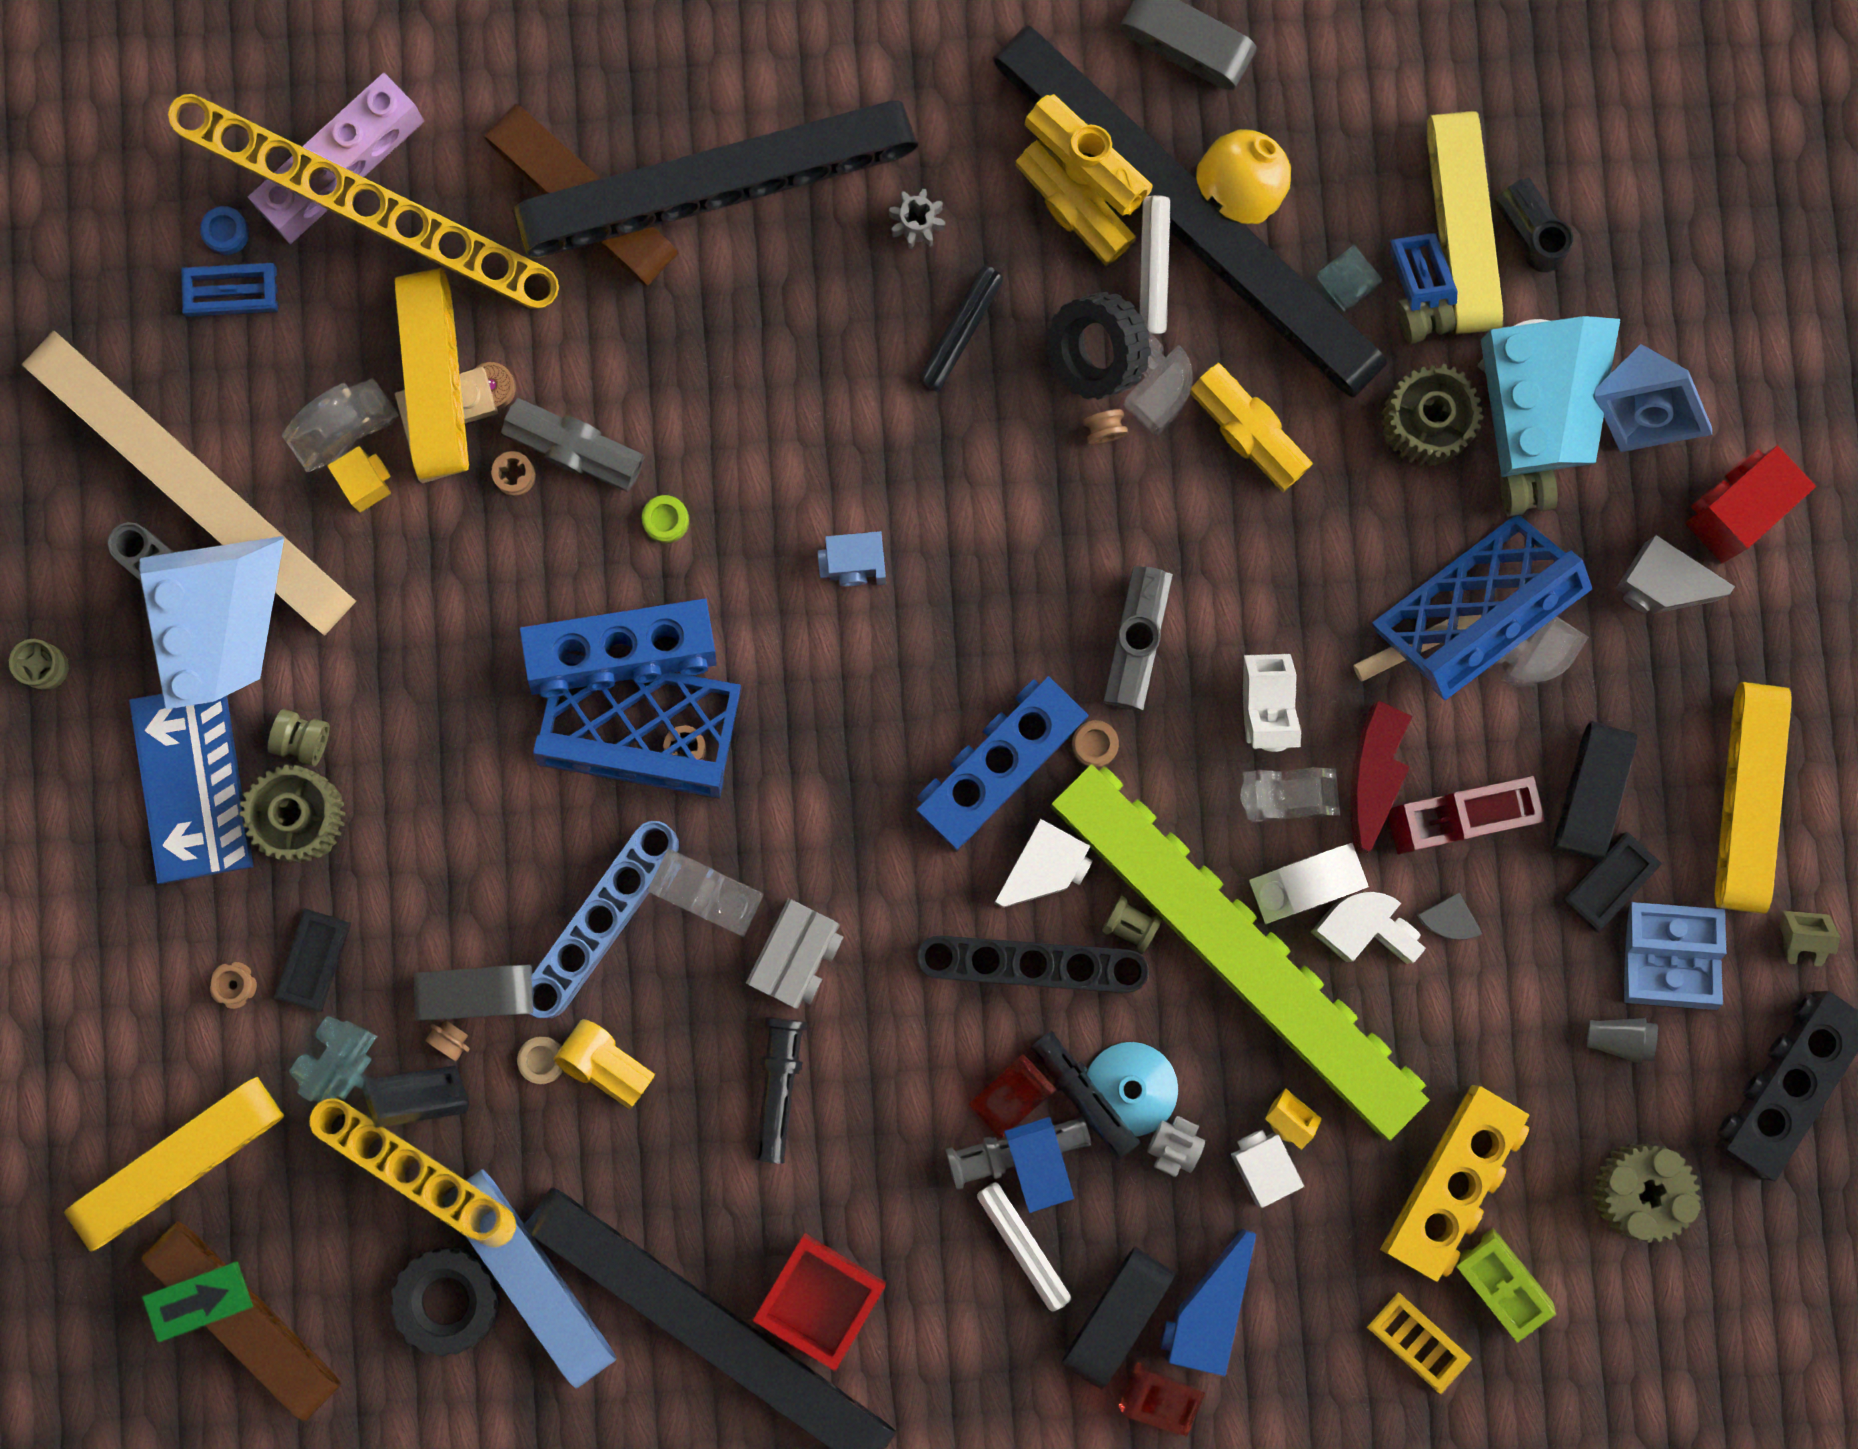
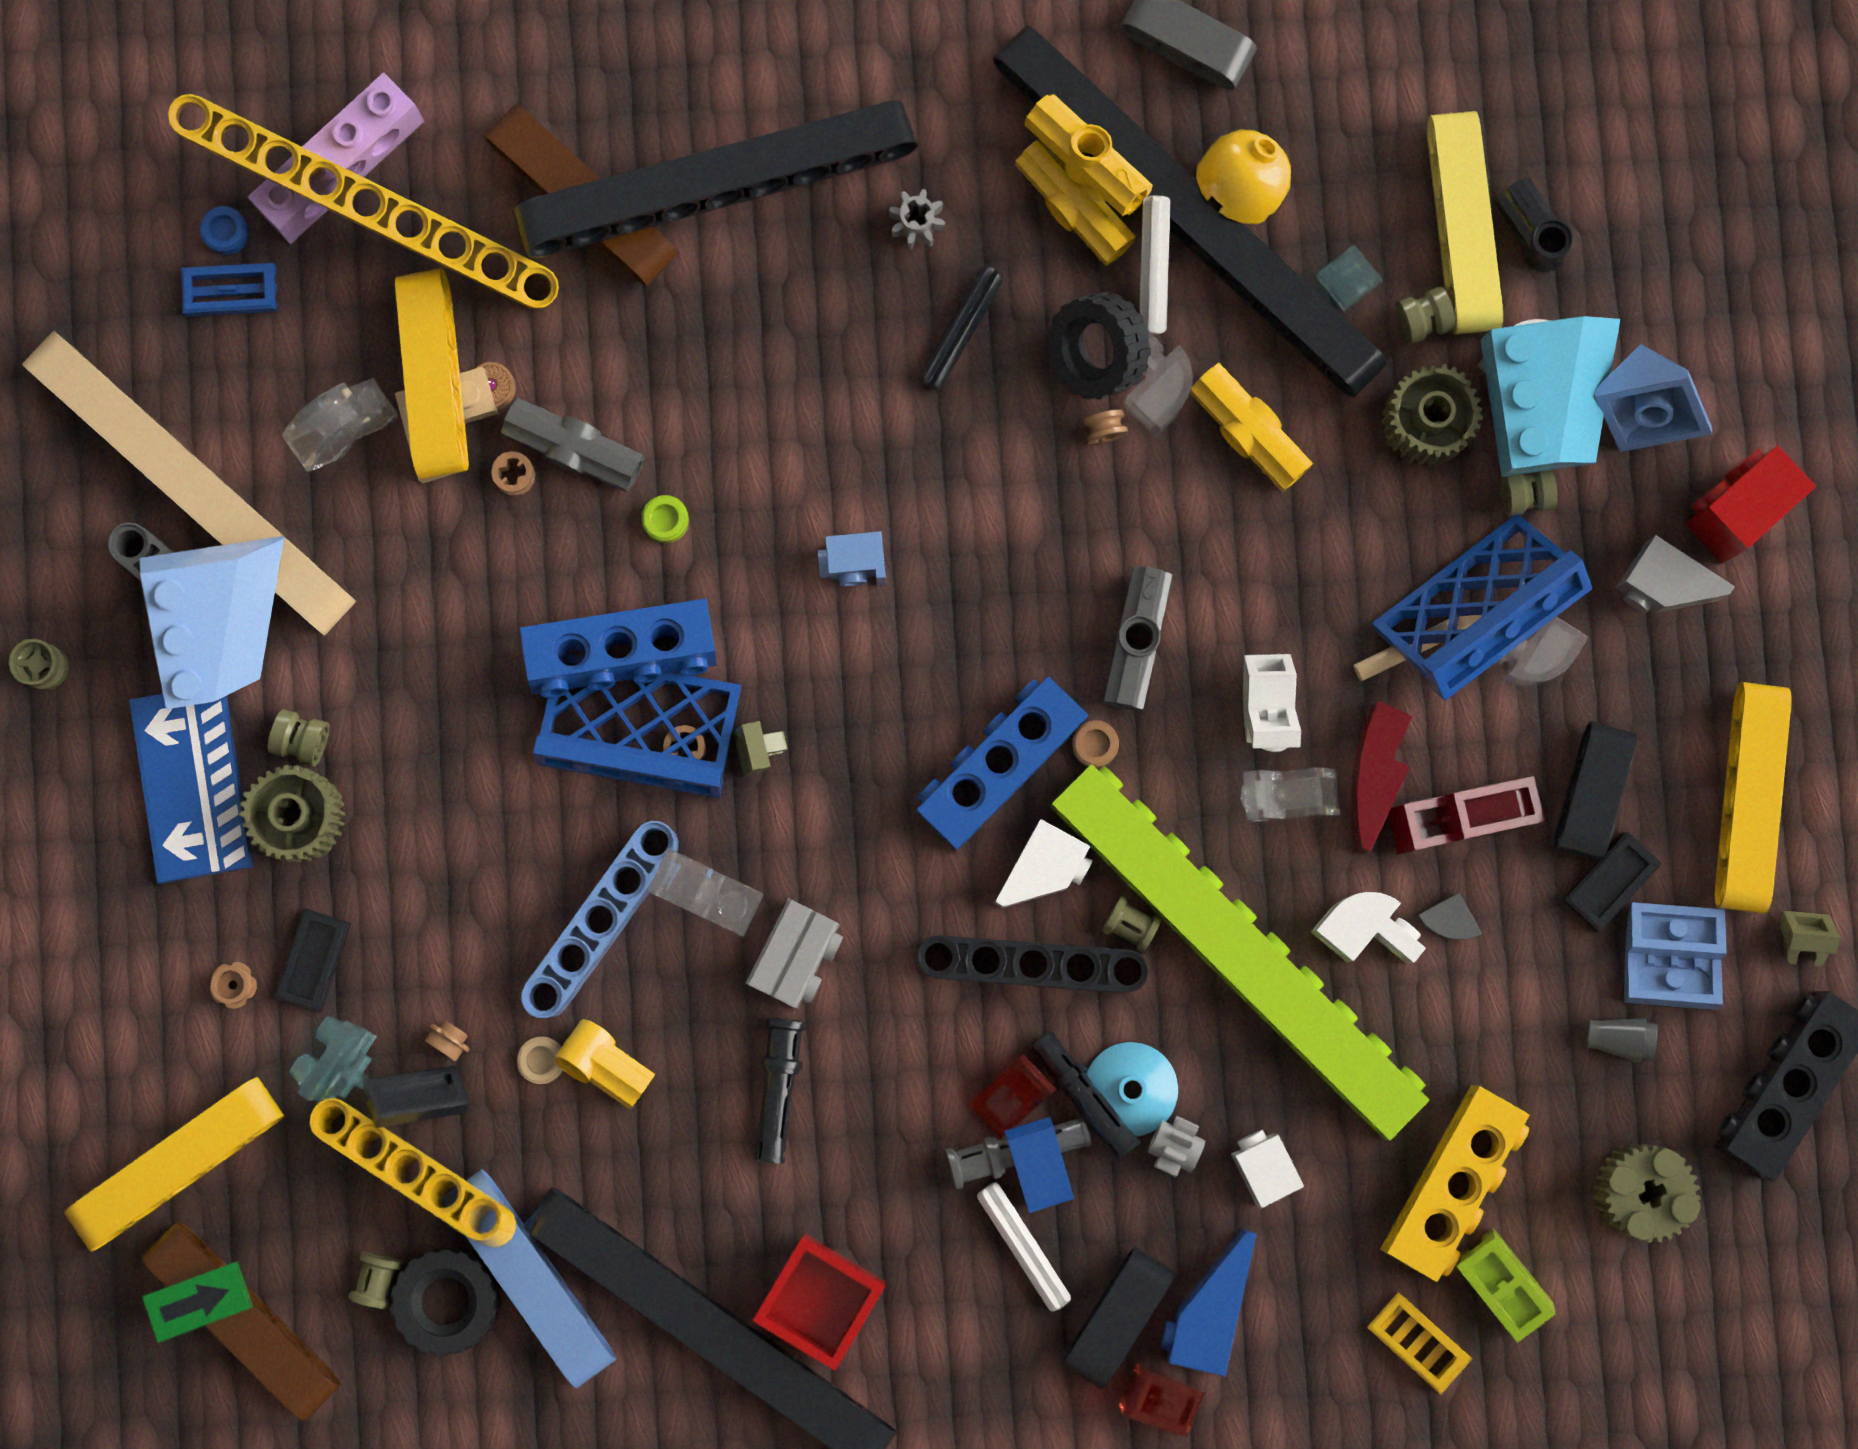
yellow plate [327,446,391,512] -> none
dark grey beam [413,965,533,1021] -> none
white brick [1249,843,1369,924] -> none
yellow plate [1265,1088,1322,1150] -> none
blue tile [1390,233,1458,311] -> none
none -> olive bush [348,1251,403,1309]
none -> olive tile [733,721,788,777]

